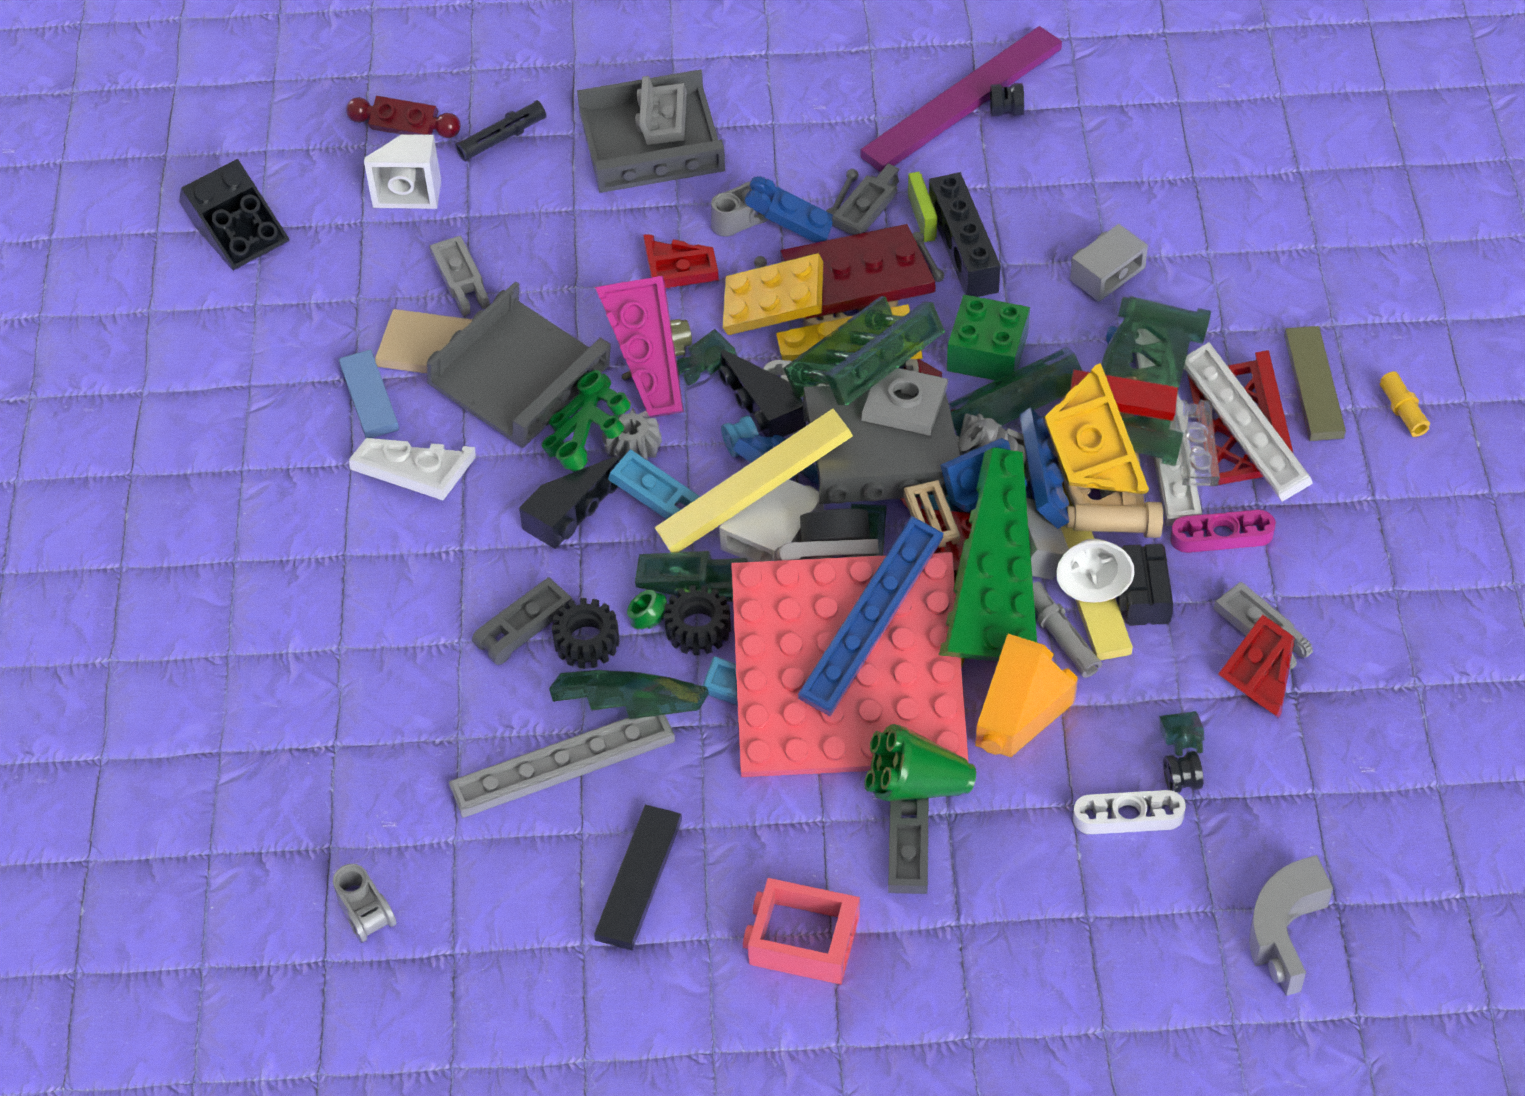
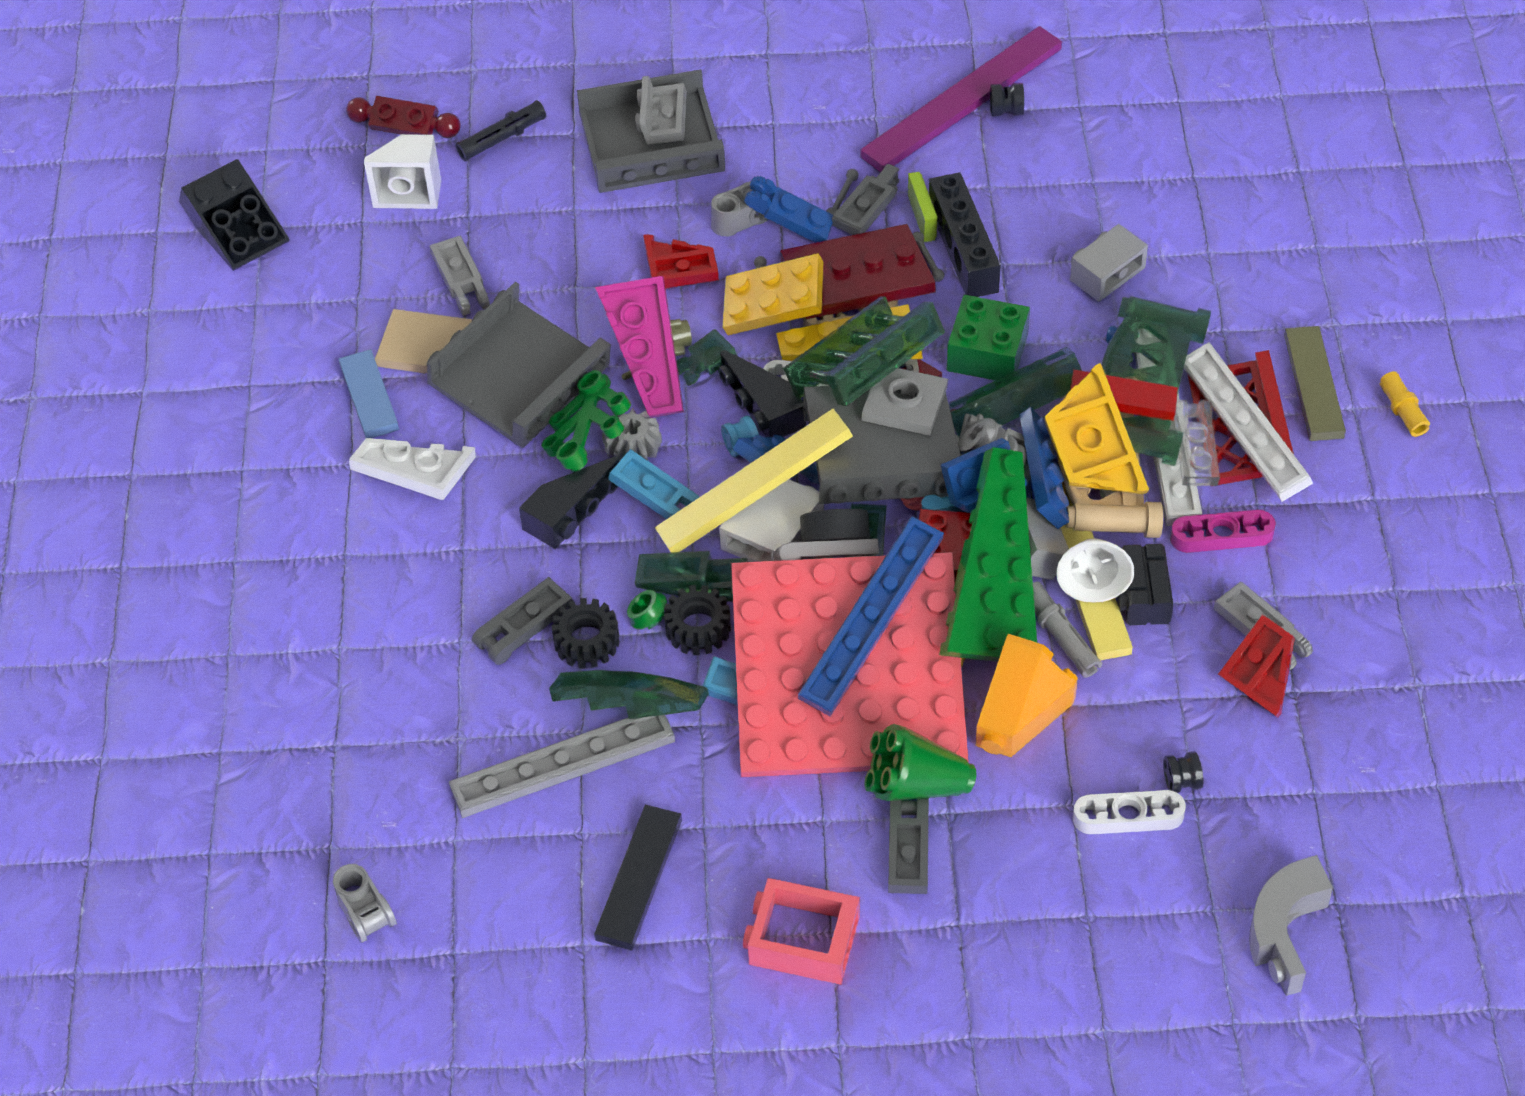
tan tile [904,480,960,548] -> none
plate [1159,711,1204,756] -> none

